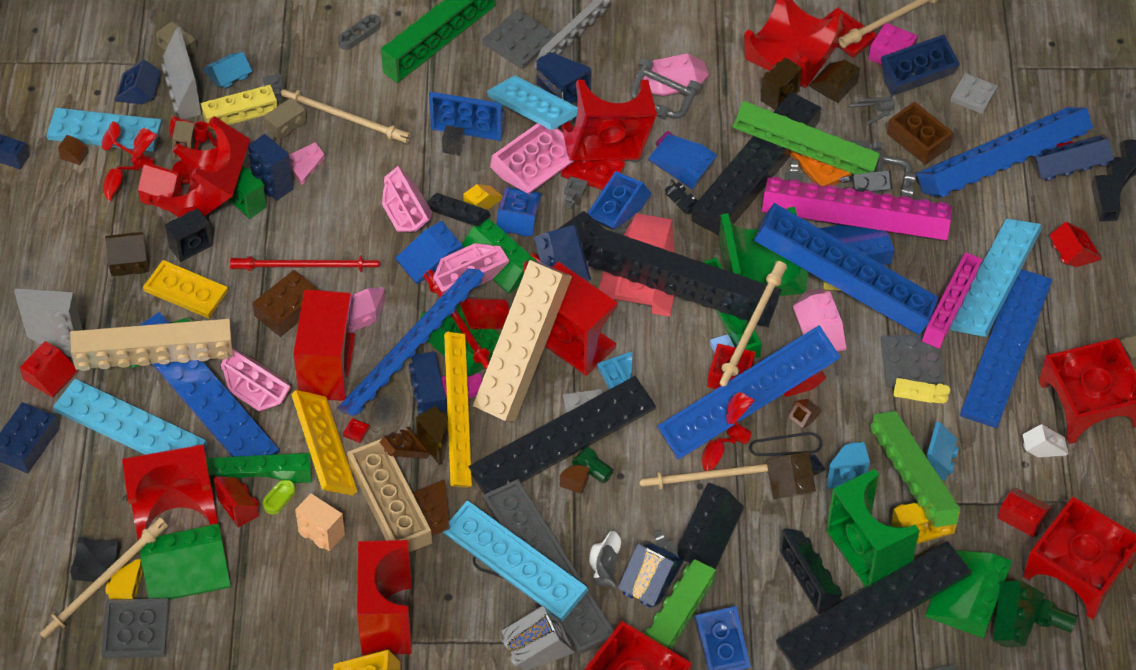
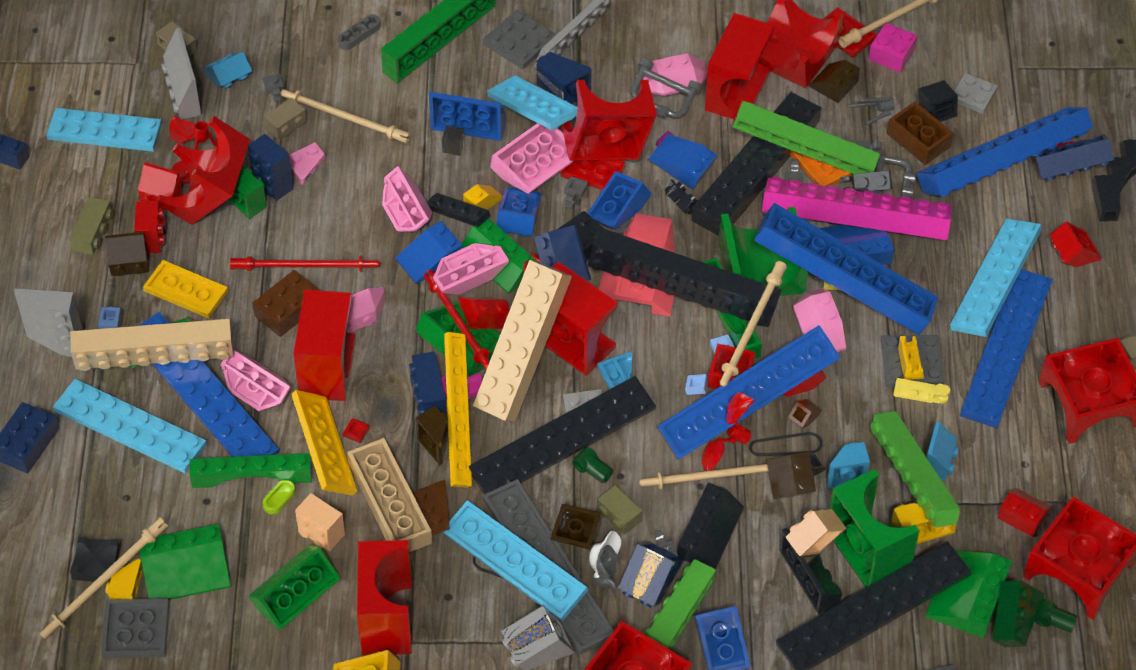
red slope [20,341,78,398] -> none
reddish brown brick [58,135,89,165] -> none
red plant [101,121,158,201] -> none
dark blue slope [114,59,161,105] -> none
red piece [122,444,218,540] -> none
black brick [165,208,213,262] -> none
dark tan brick [172,121,194,161] -> none
light yellow brick [201,85,277,130] -> none
red slope [214,477,259,528] -> none
blue plate [337,268,485,416] -> none
reddish brown wing [379,427,431,459] -> none
reddish brown brick [560,465,589,494] -> none
dark brown brick [760,57,802,110] -> none
dark blue slope [881,35,960,96] -> none
dark pink brick [922,252,983,349] -> none
white slope [1023,424,1069,457] -> none
none -> olive brick [69,197,113,255]
none -> medium blue brick [98,307,122,329]
none -> red brick [134,200,166,253]
none -> green slope [248,545,341,630]
none -> dark brown slope [551,503,601,550]
none -> olive brick [597,485,643,535]
none -> light blue plate [685,374,708,395]
none -> red piece [705,13,775,120]
none -> light nougat piece [786,509,846,556]
none -> yellow hinge [898,336,924,380]
none -> black plate [918,80,958,122]

